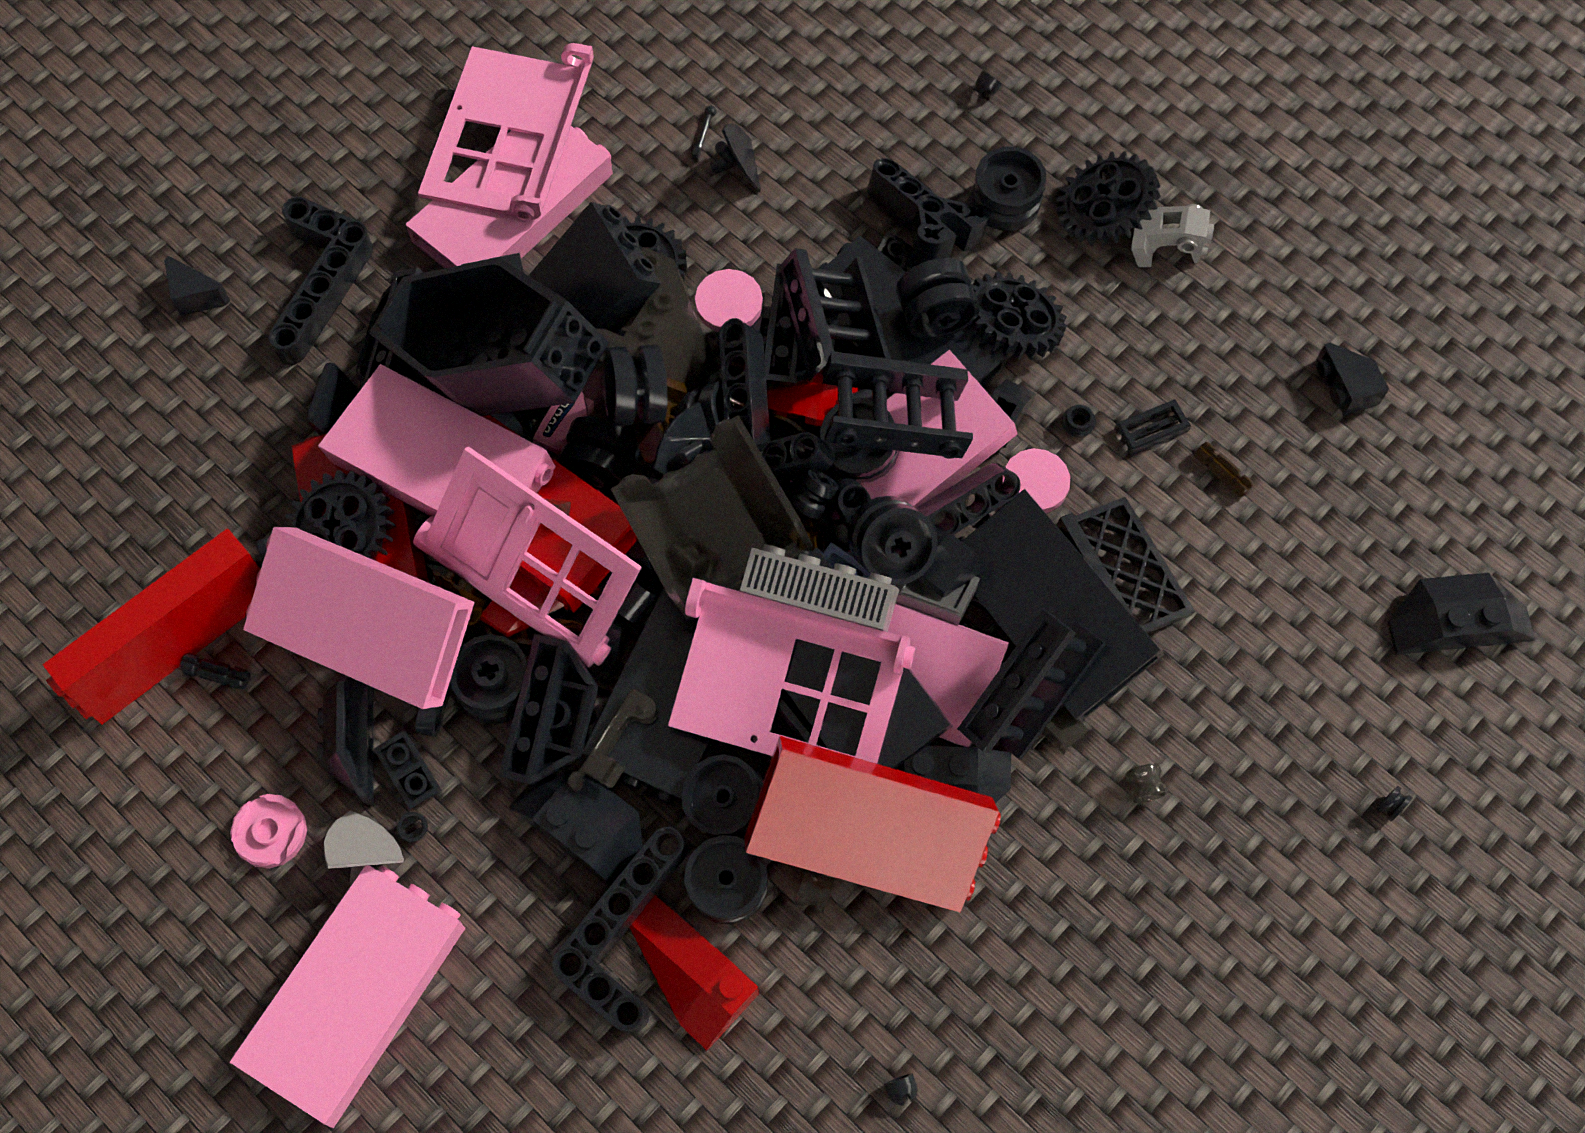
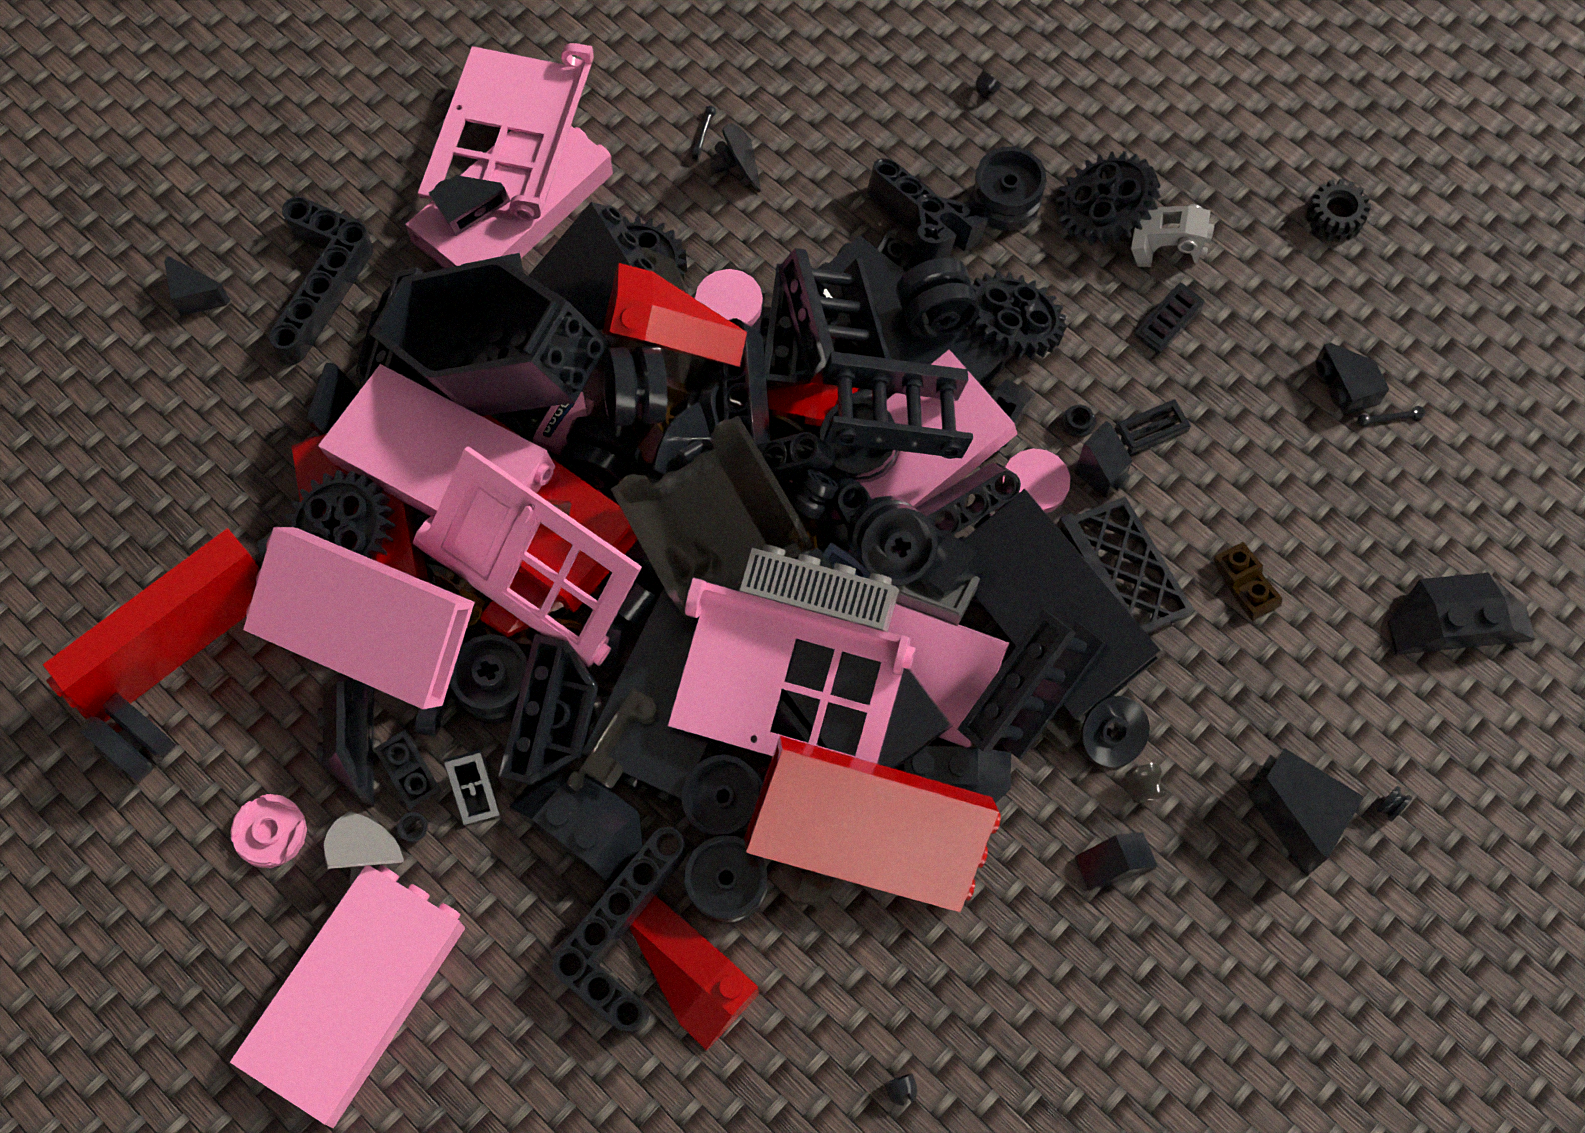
black axle [179,653,251,690] -> none
dark brown axle [1194,442,1254,497] -> none
none -> black wheel [78,692,176,783]
none -> black slope [429,175,511,236]
none -> black slope [444,750,500,825]
none -> red wedge [602,263,747,367]
none -> black slope [1074,421,1132,498]
none -> black slope [1075,832,1158,892]
none -> black dish [1081,696,1150,767]
none -> black slope [1134,282,1205,355]
none -> dark brown slope [1214,542,1283,621]
none -> black slope [1249,748,1364,875]
none -> black tyre [1307,179,1371,242]
none -> black hinge [1357,406,1426,427]

